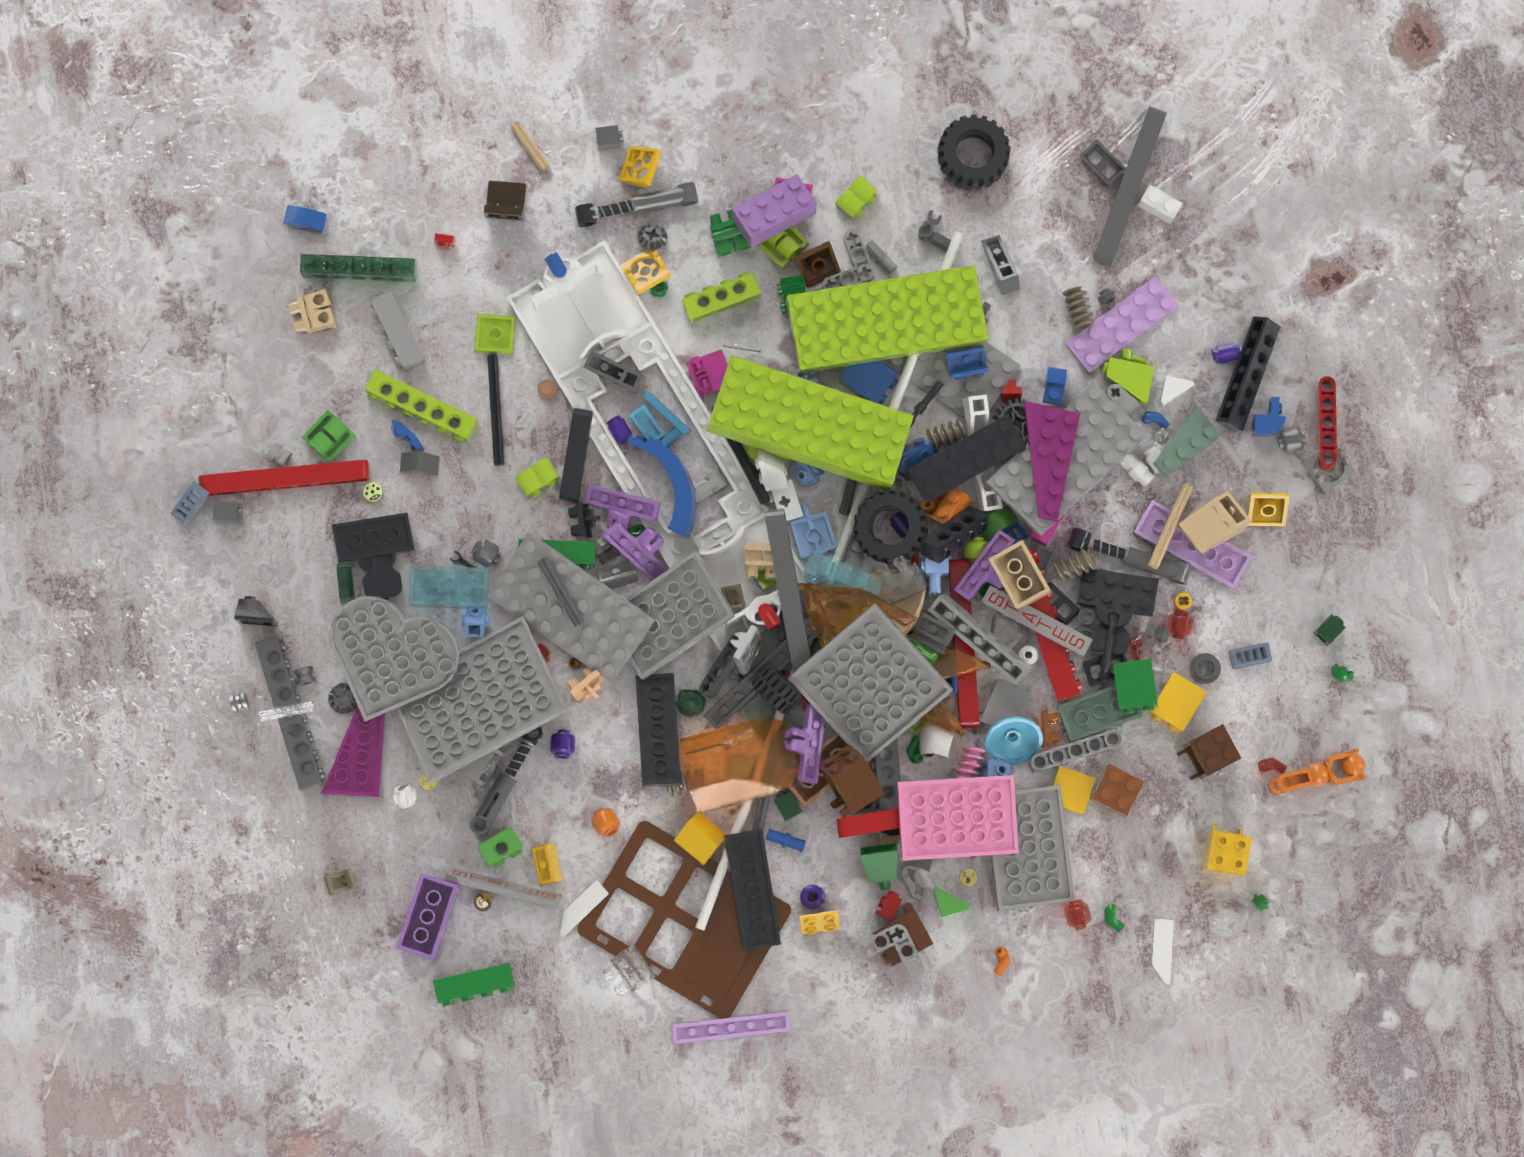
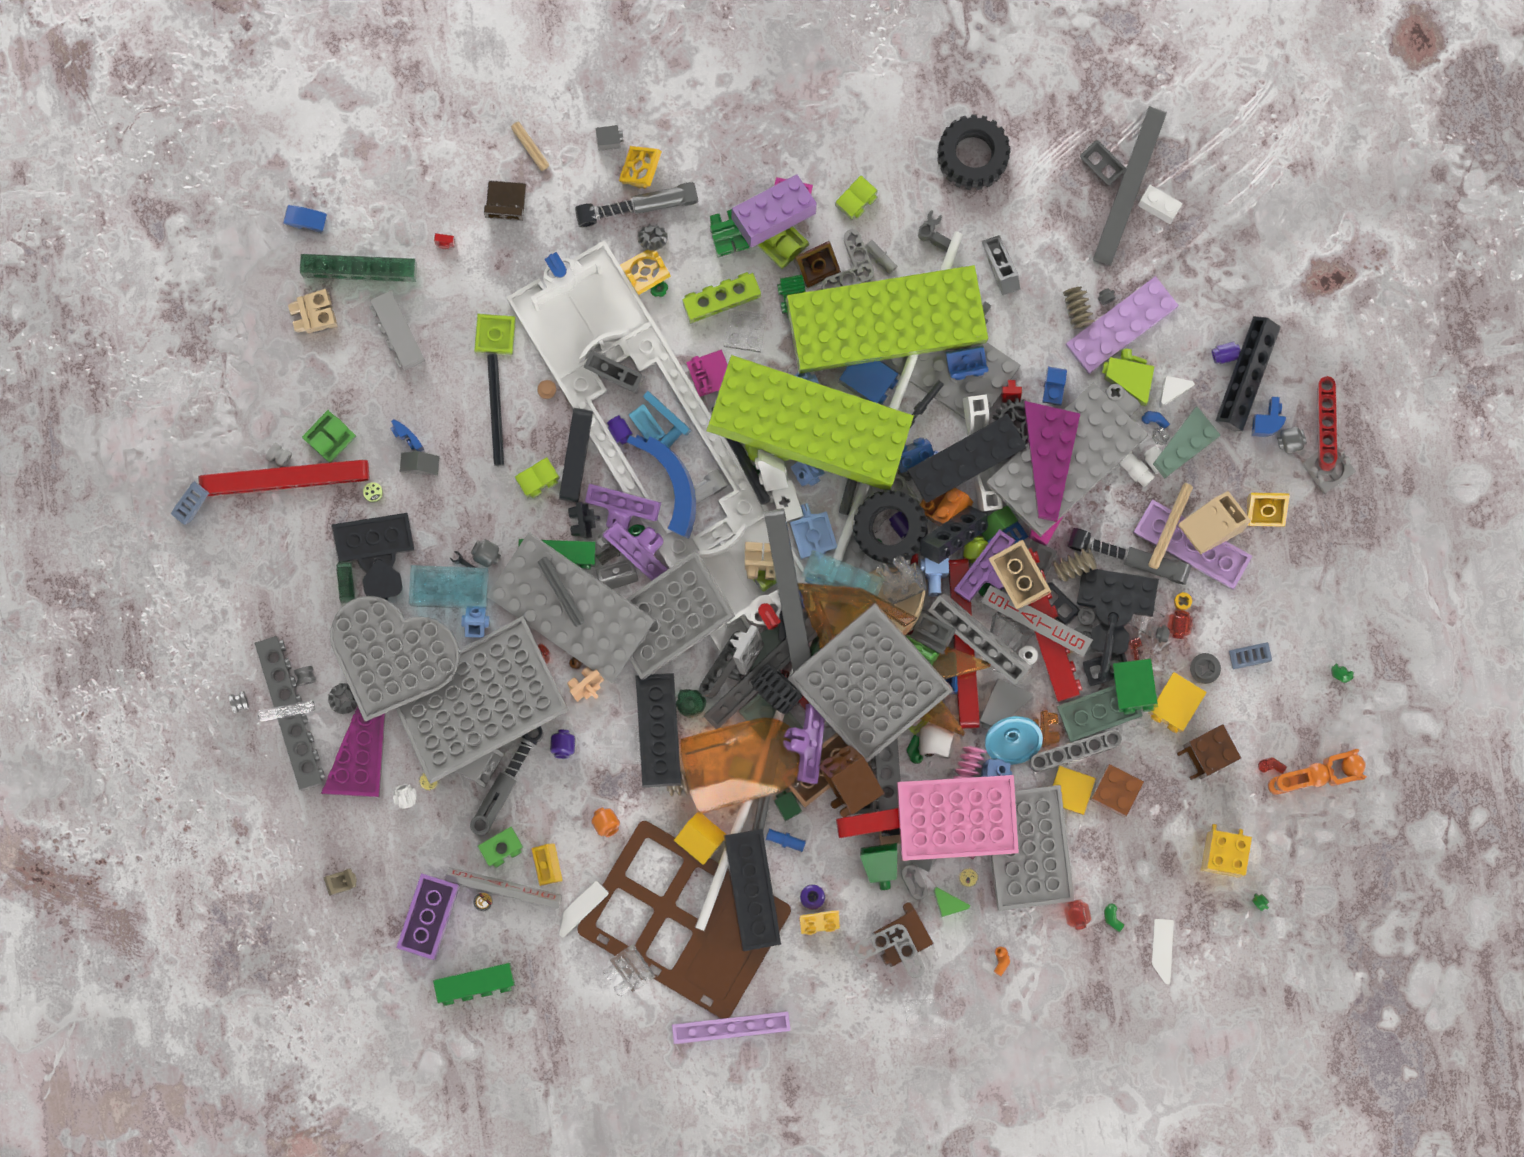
dark grey brick [213,500,243,524] -> none
black slope [234,596,278,627] -> none
lime brick [365,369,478,443] -> none
dark tan bracket [721,583,746,614] -> none
red brick [874,890,902,921] -> none
dark tan piece [926,419,968,450] -> none
dark green brick [1313,614,1346,646] -> none

